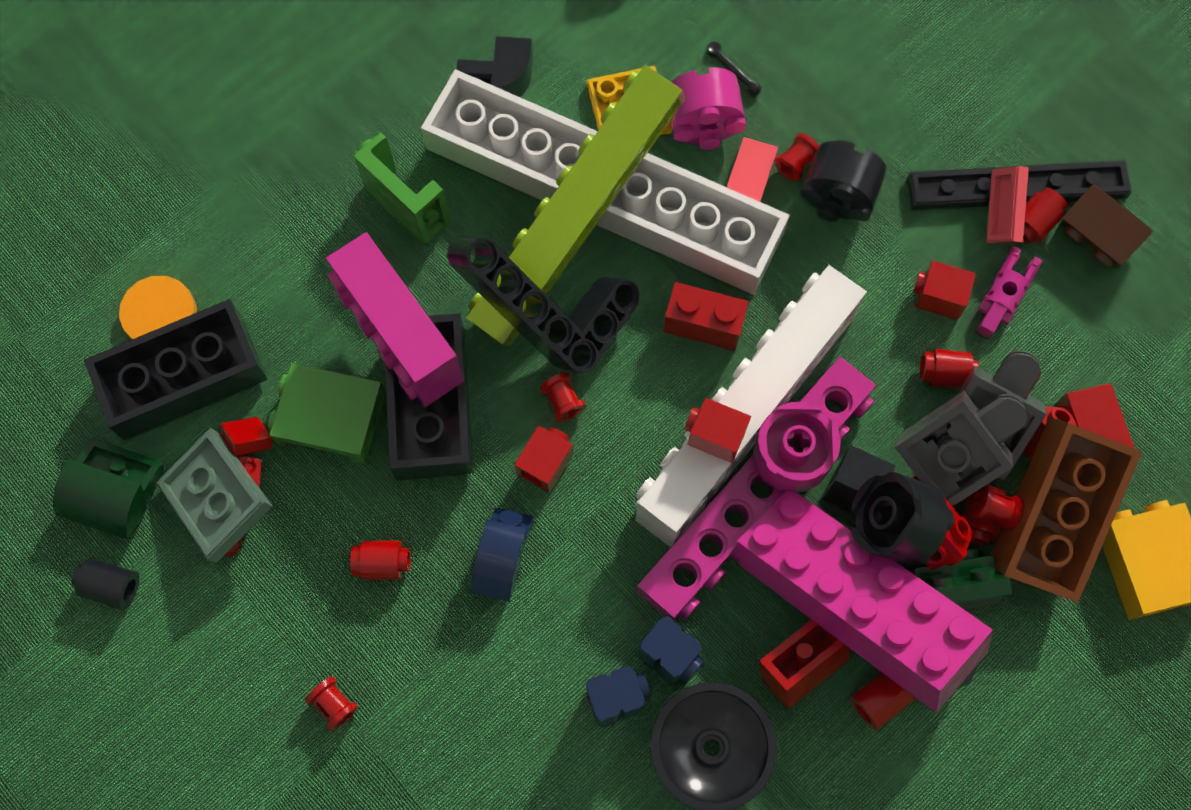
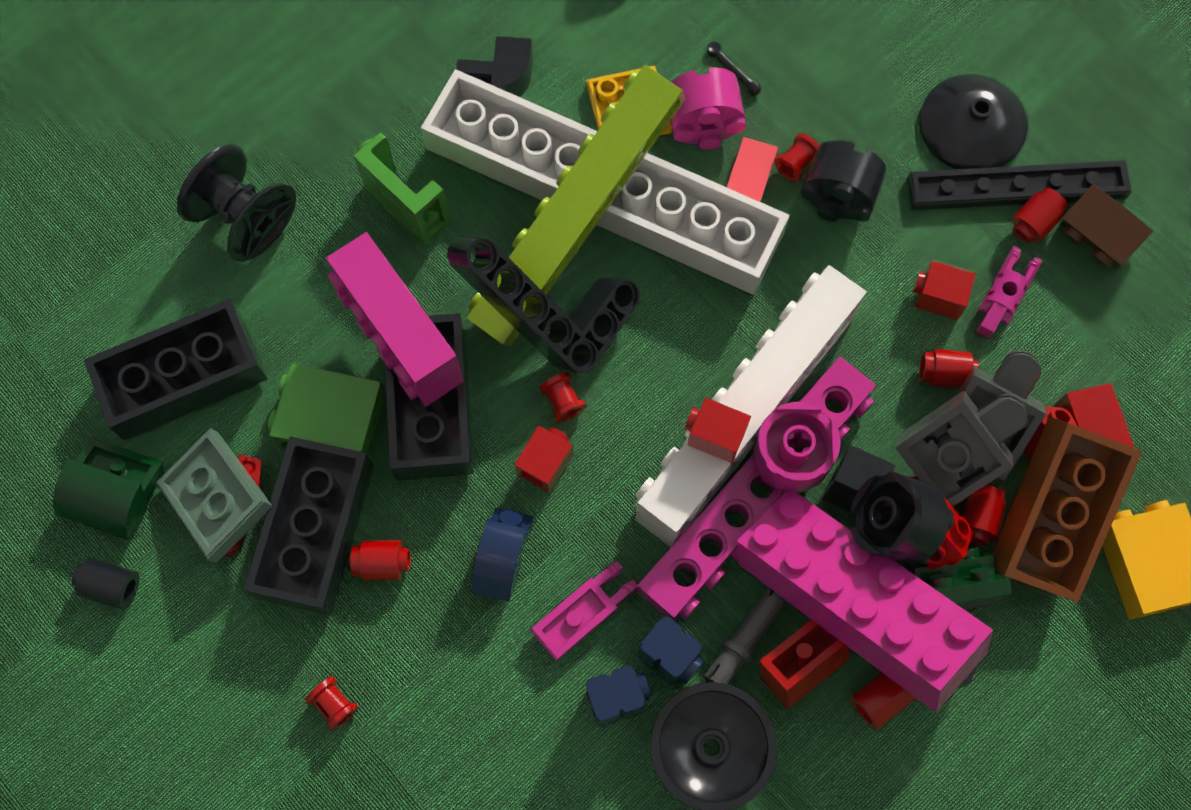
light orange tile [119,276,197,339] -> none
red tile [220,417,272,456] -> none
red brick [663,282,749,351] -> none
red bush [969,484,1024,530] -> none
coral tile [986,166,1029,244] -> none
none -> black piece [177,144,296,262]
none -> black brick [244,436,374,616]
none -> dark pink hinge [530,561,638,662]
none -> dark grey pin [703,587,788,685]
none -> black dish [919,74,1028,169]

